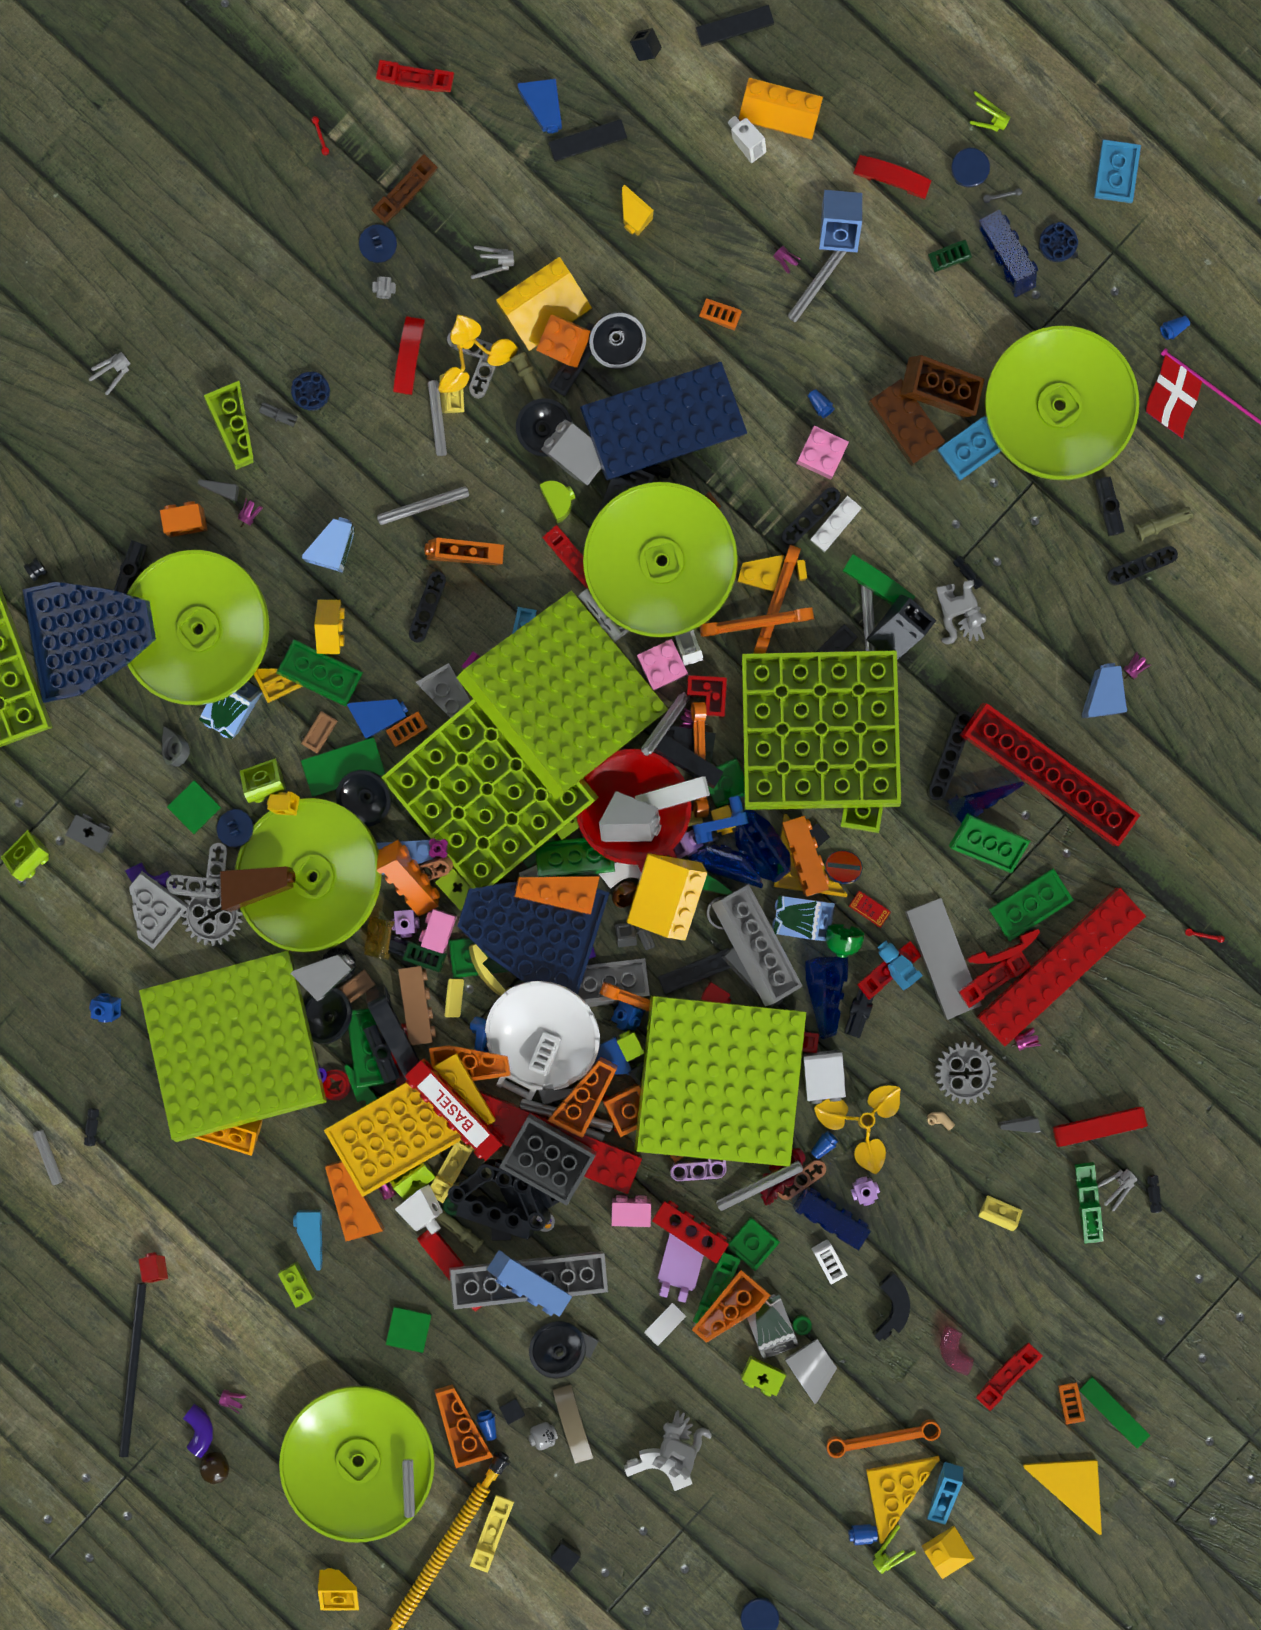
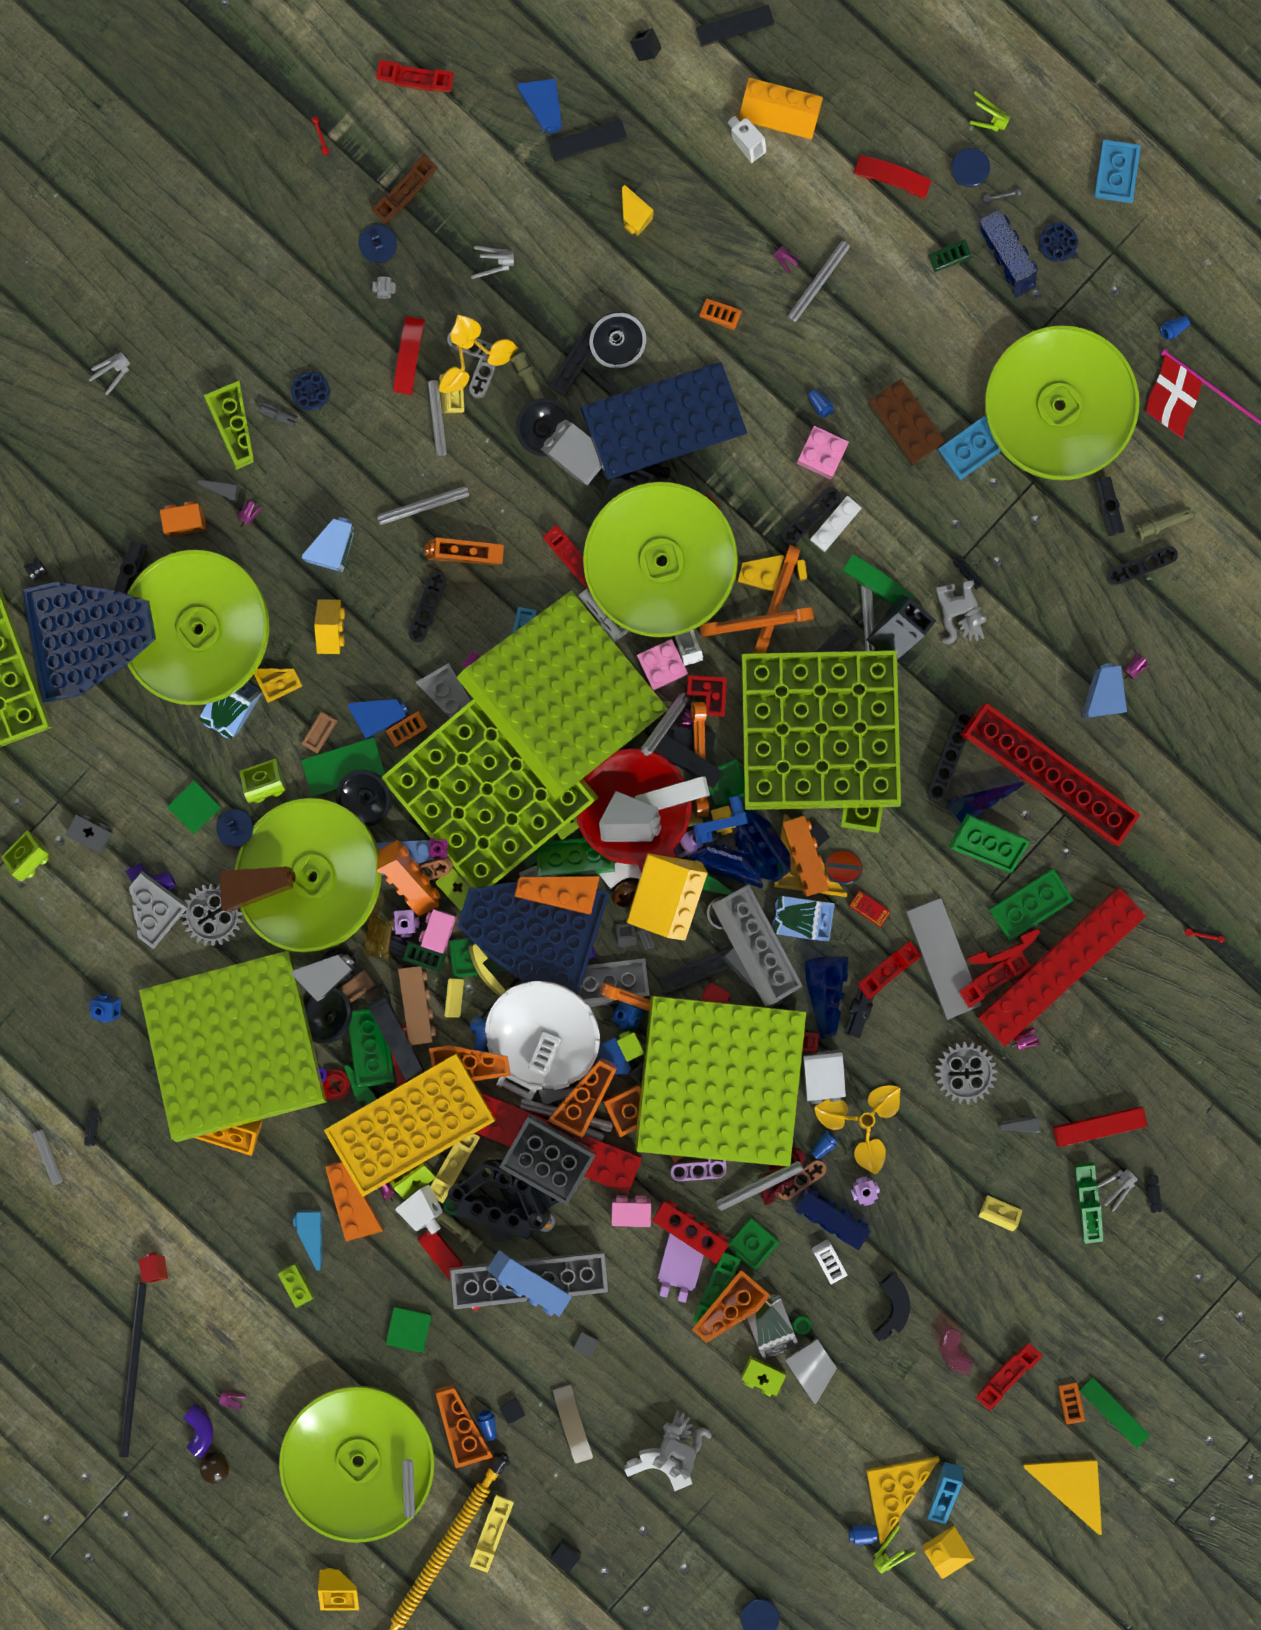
dark grey piece [162,726,190,767] -> none
light grey beam [166,843,227,898] -> none
yellow brick [267,792,300,816] -> none
green tile [276,639,363,707] -> none
black piece [363,1025,400,1084] -> none
red brick [405,1058,505,1161] -> none
yellow slope [496,257,592,351] -> none
light grey head [528,1422,558,1450] -> none
black dish [529,1321,586,1379] -> none
orange brick [536,315,591,367] -> none
lime brick [540,481,575,523] -> none
white slope [644,1303,686,1346] -> none
medium blue slope [819,190,862,252] -> none
green cylinder [826,924,864,958] -> none
orange piece [826,1419,941,1458] -> none
dark azure piece [877,941,923,990] -> none
reddish brown brick [900,355,984,417] -> none
tan arm [927,1112,955,1131] -> none

